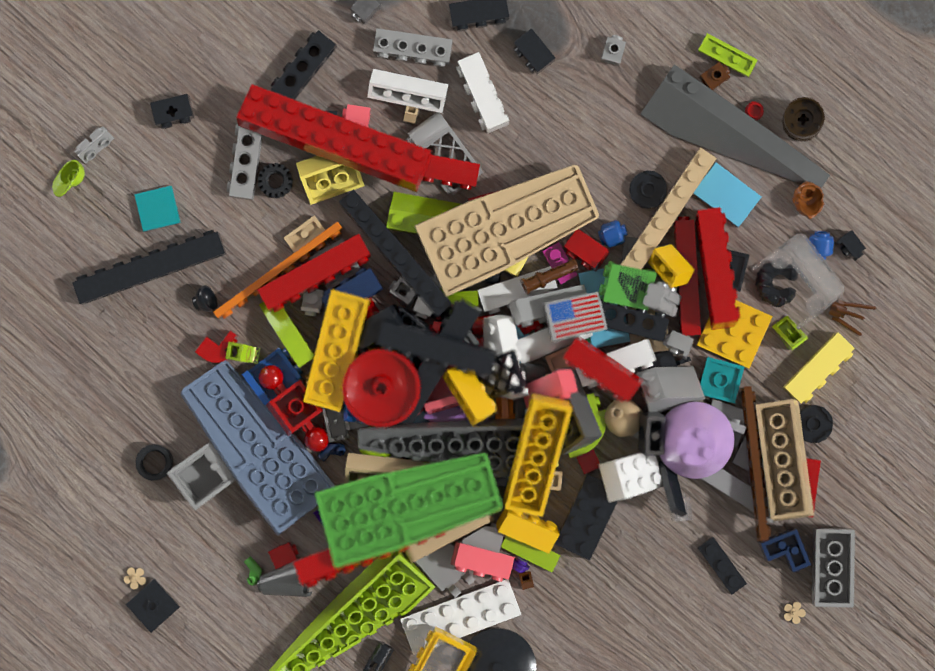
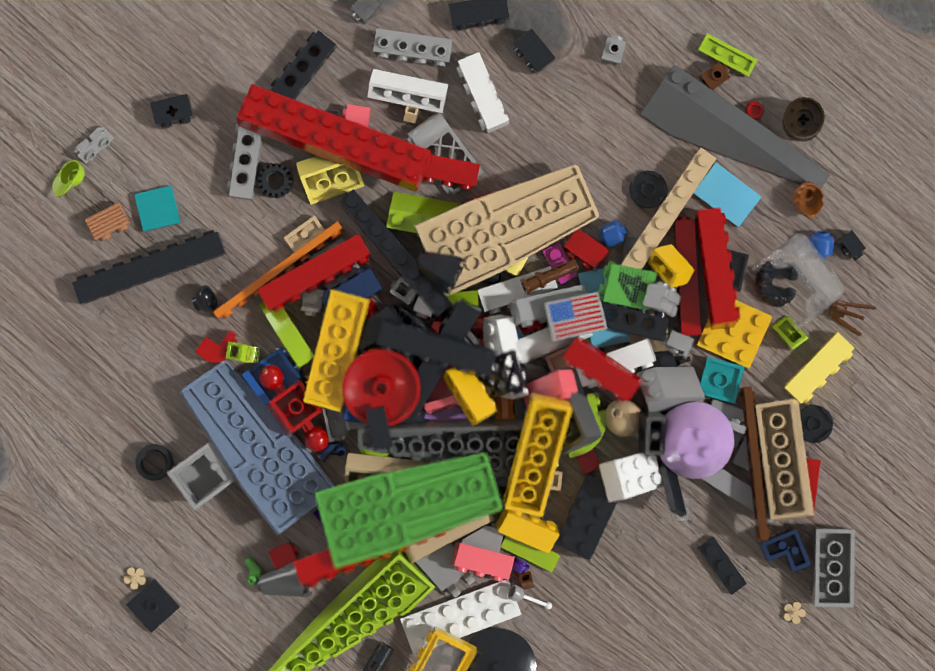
none -> nougat brick [85,202,131,242]
none -> black slope [365,405,393,450]
none -> black cone [416,251,466,295]
none -> light grey hinge [508,585,552,610]

